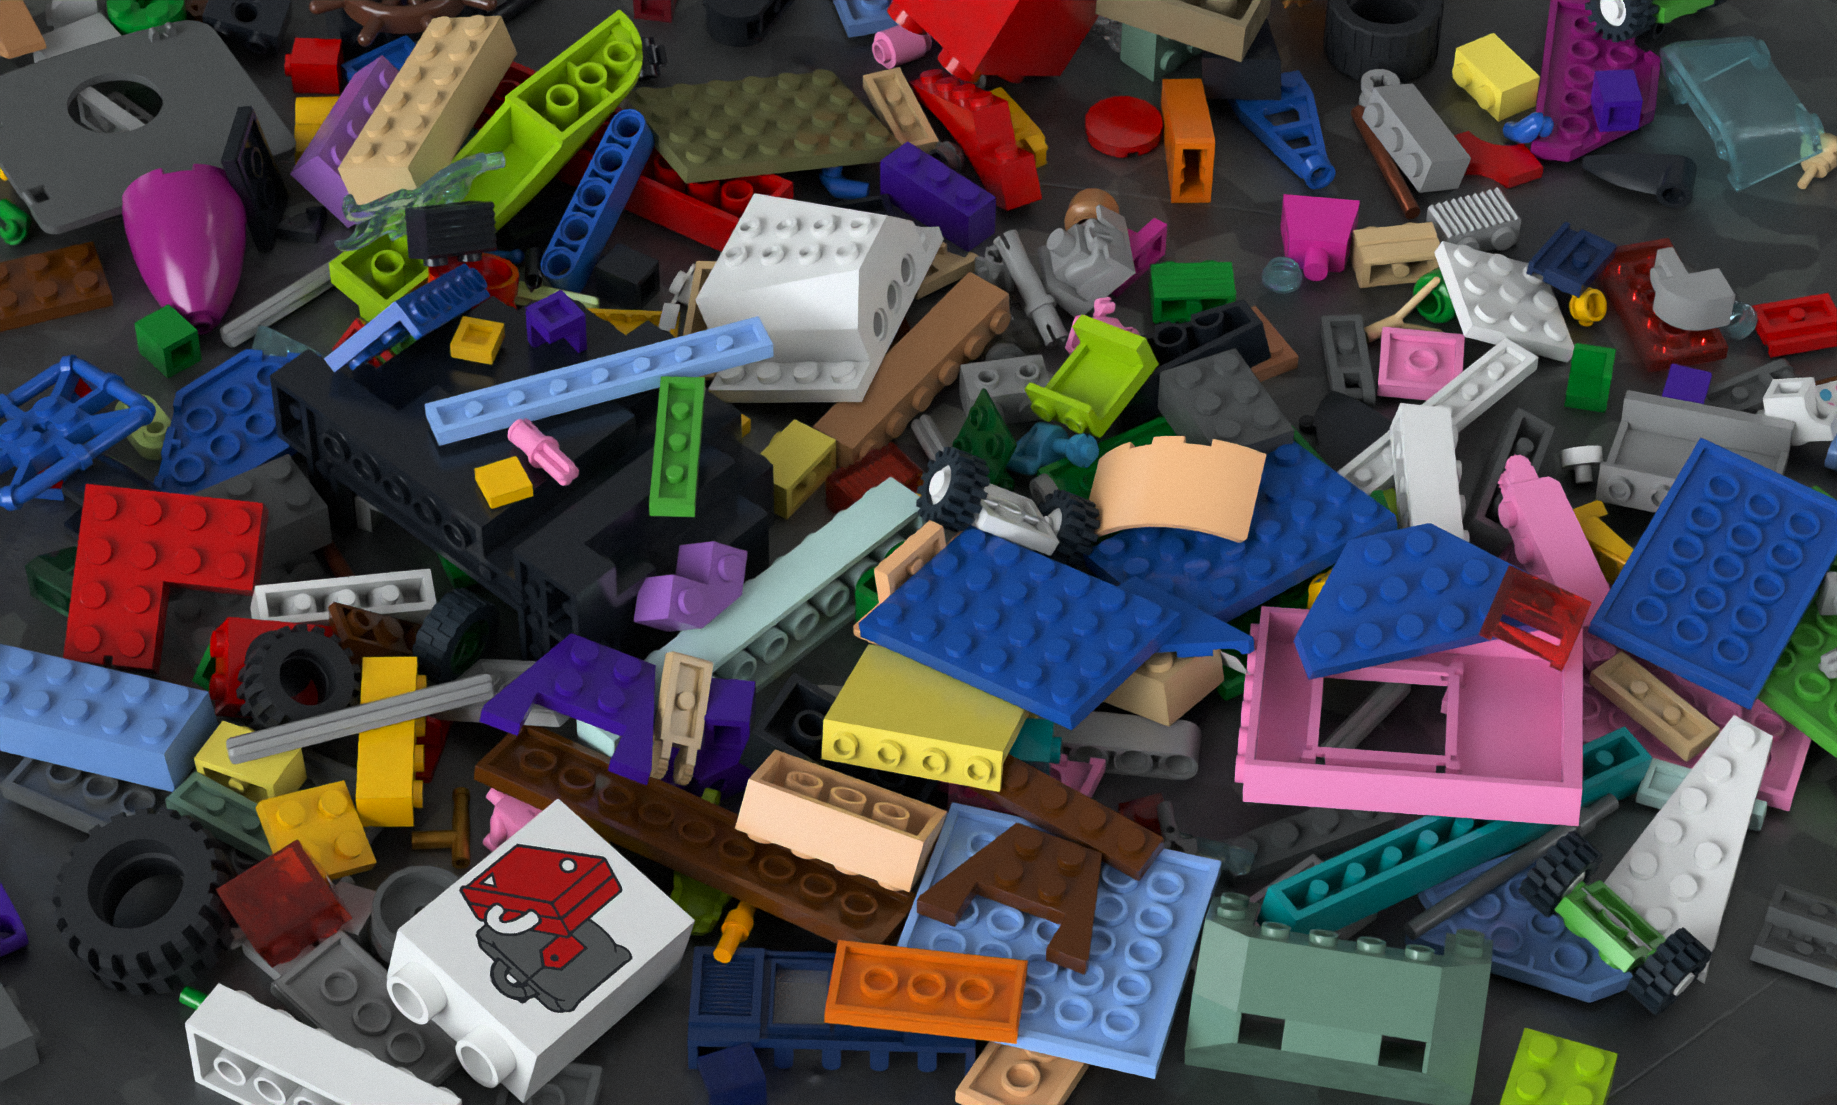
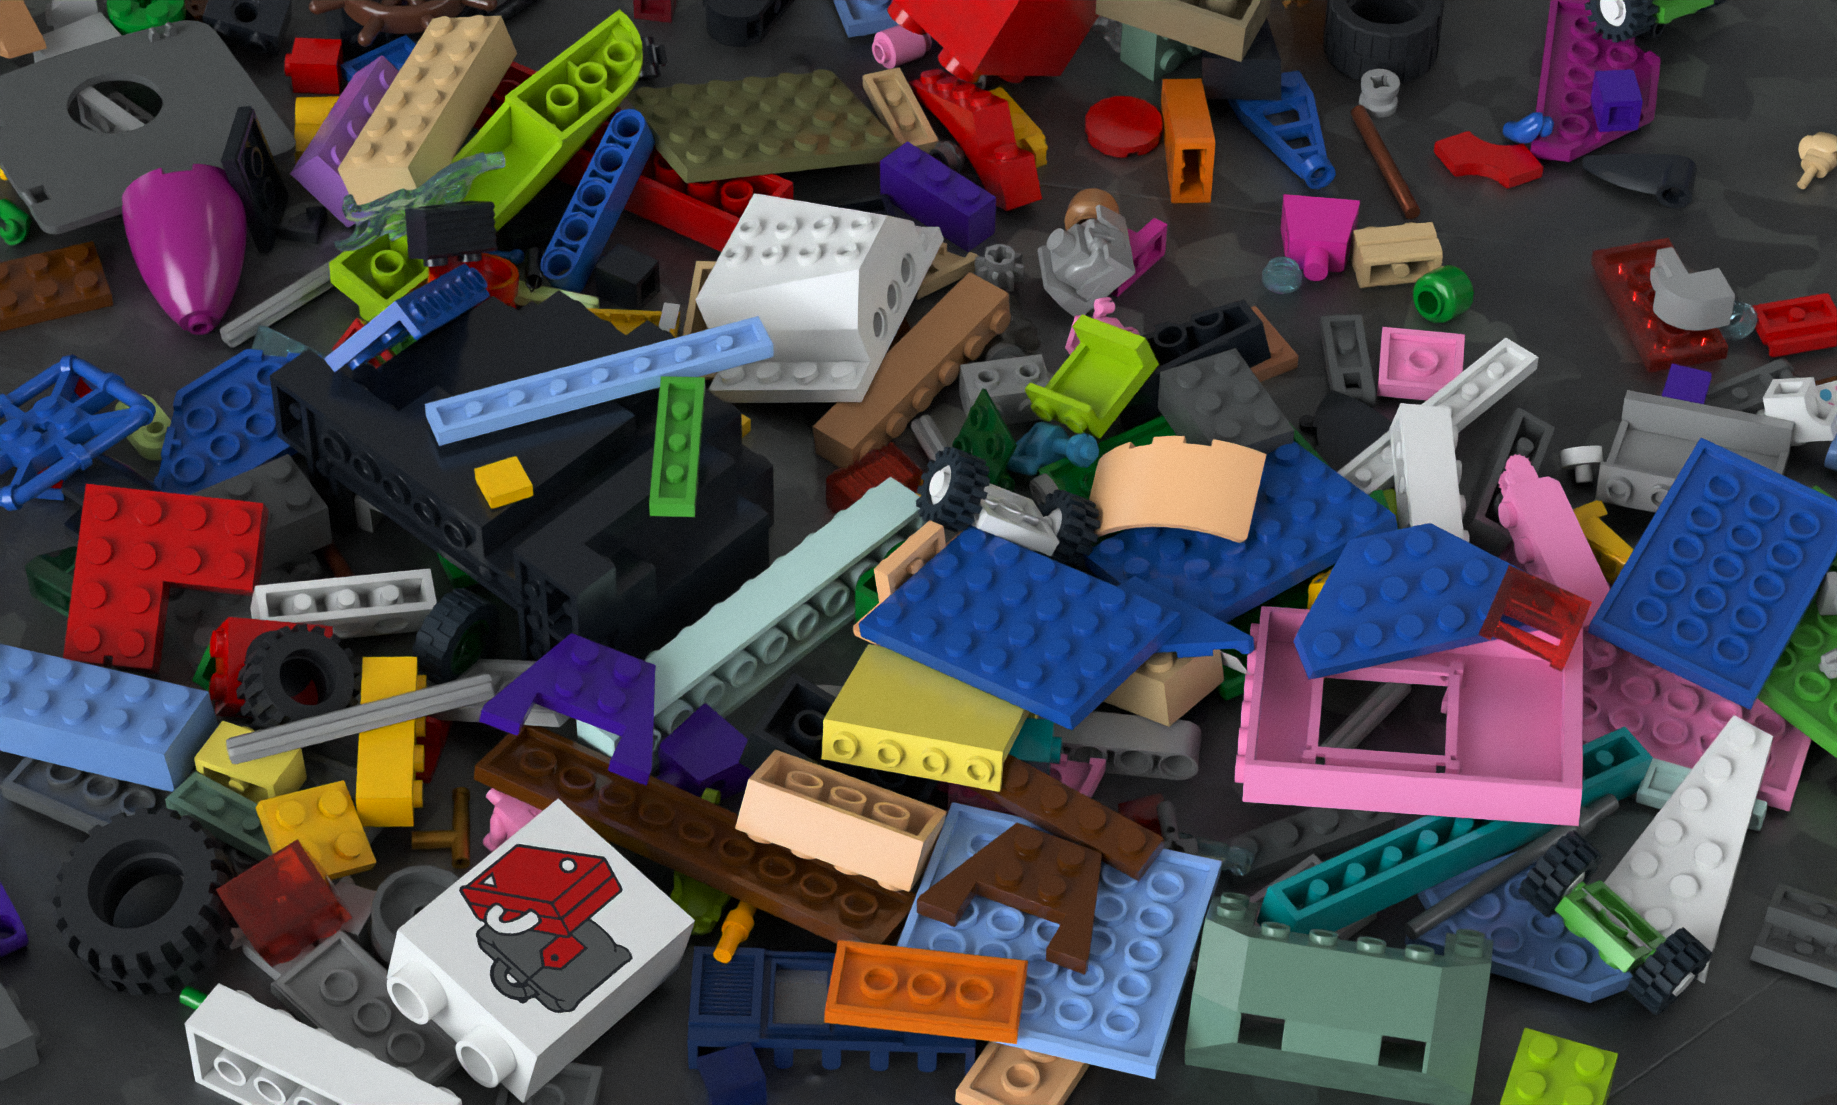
green brick [134,304,202,379] -> none
reddish brown slope [328,602,422,680] -> none
yellow plate [450,316,505,365] -> none
bright pink axle [507,418,579,486] -> none
dark purple panel [525,290,587,353] -> none
medium lavender brick [634,541,748,632] -> none
tan hinge [650,651,713,786] -> none
white plate [669,263,696,307] -> none
dark purple brick [704,678,756,751] -> none
light yellow brick [760,419,836,519] -> none
blue arm [819,166,870,200] -> none
light grey pin [993,230,1069,349] -> none
green brick [1148,260,1236,324] -> none
light grey brick [1362,83,1471,193] -> none
tan plant [1364,277,1443,343] -> none
light grey brick [1426,187,1522,252] -> none
white plate [1434,241,1574,363] -> none
light yellow brick [1452,33,1540,122] -> none
dark blue plate [1526,221,1618,298] -> none
green panel [1564,343,1616,413] -> none
yellow plate [1569,287,1607,327] -> none
tan plate [1589,651,1720,762] -> none
clear light blue windscreen [1659,35,1824,192] -> none

